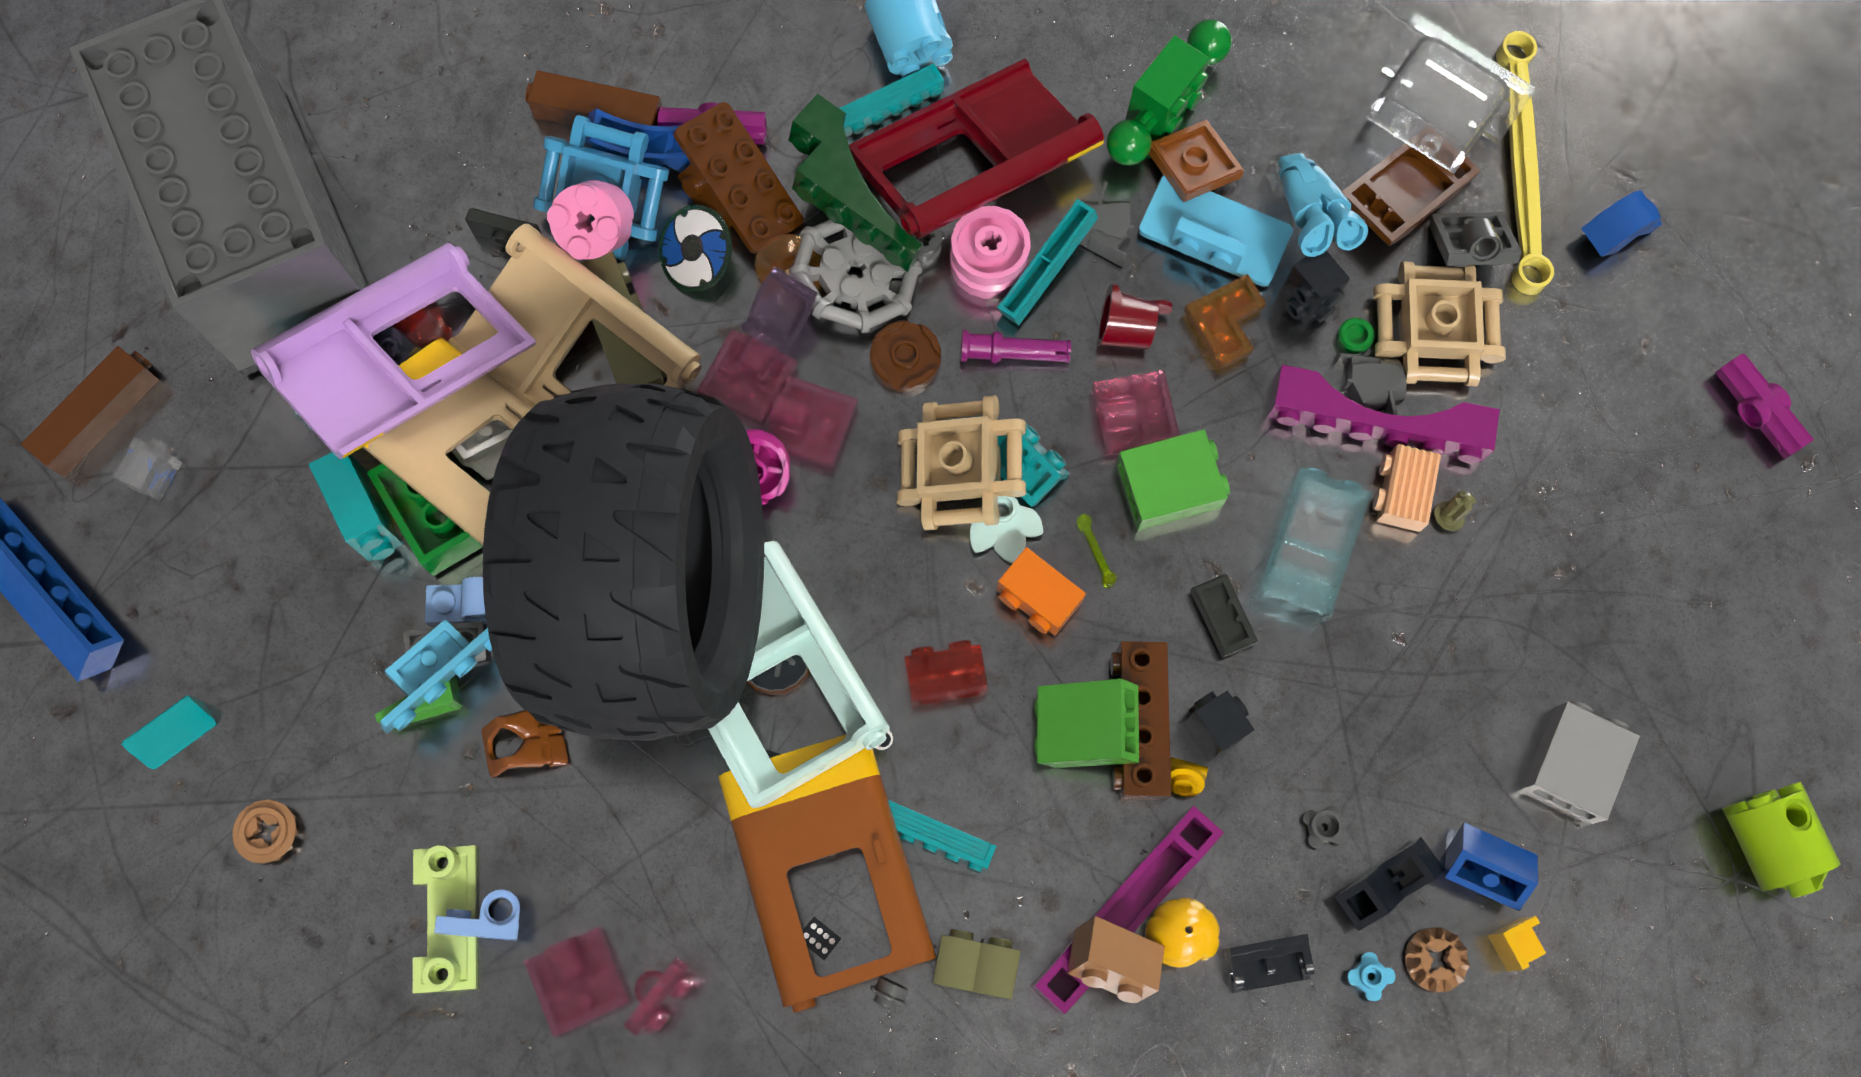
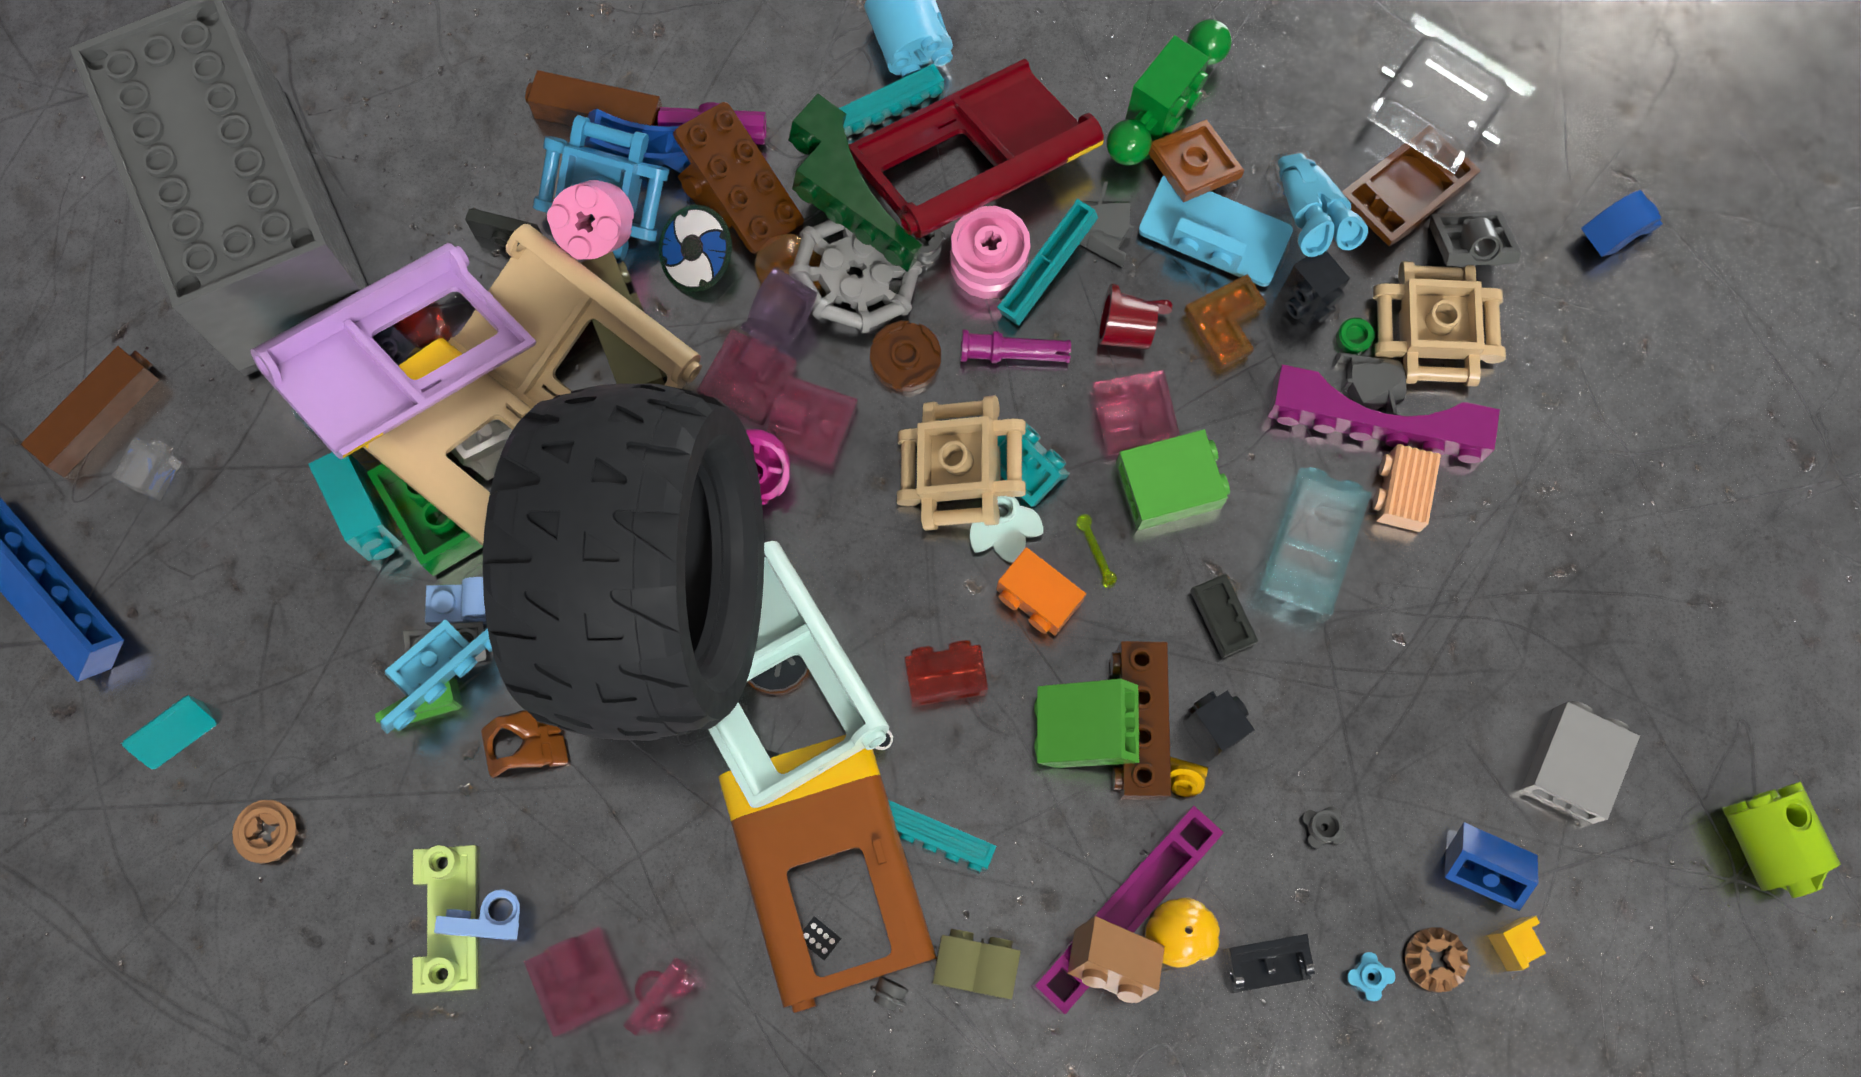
black brick [1335,837,1445,931] -> none
olive piece [1434,491,1476,531] -> none
light yellow piece [1496,31,1554,295] -> none
magenta piece [1715,353,1814,459] -> none

